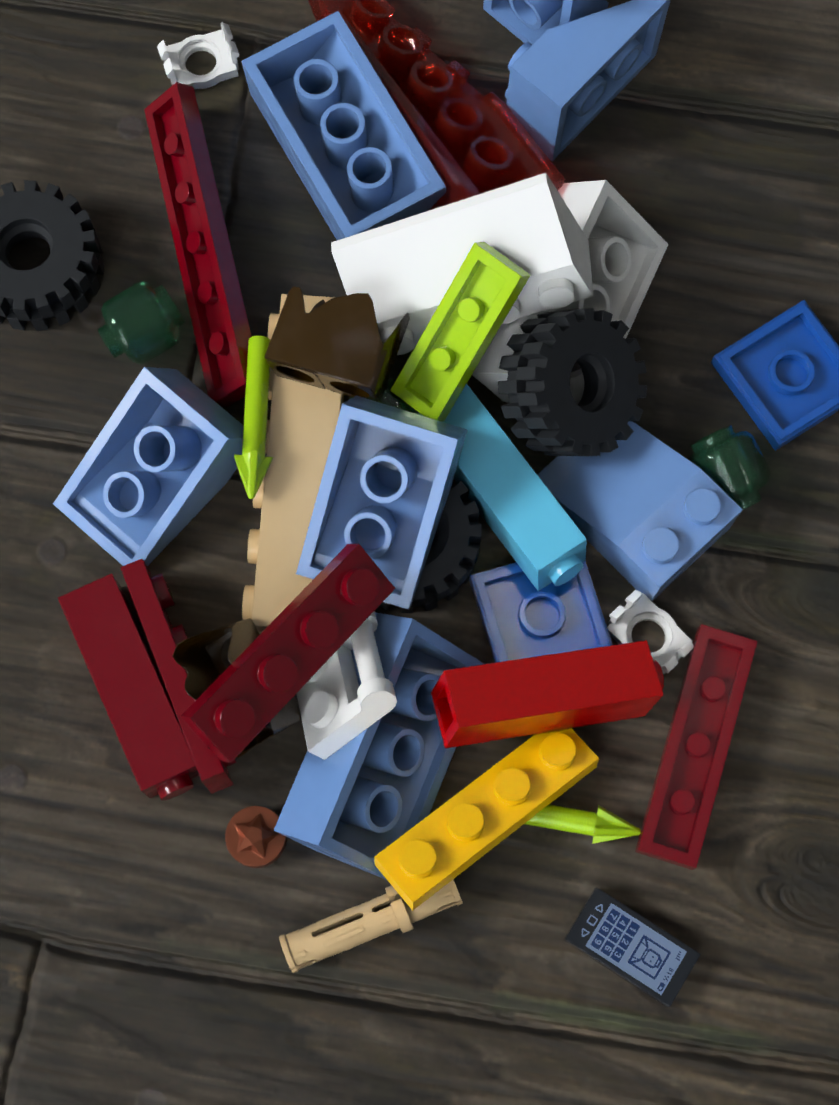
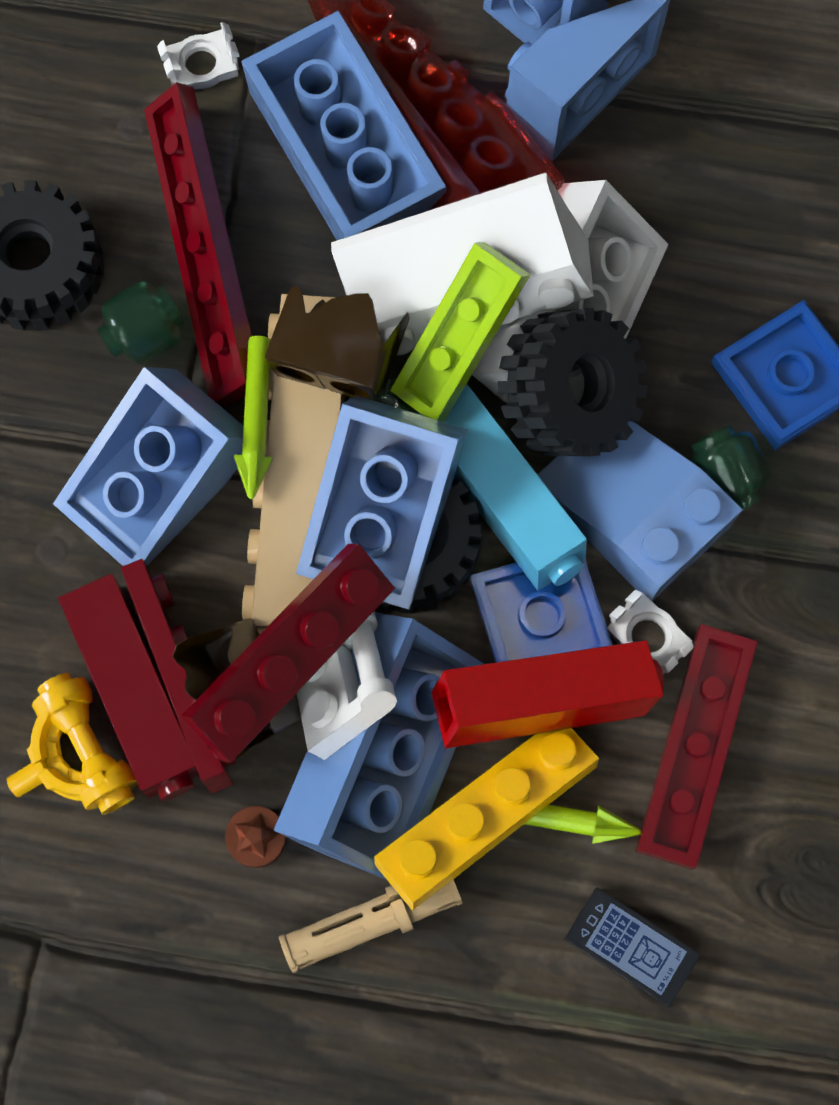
none -> yellow piece [6,673,138,815]

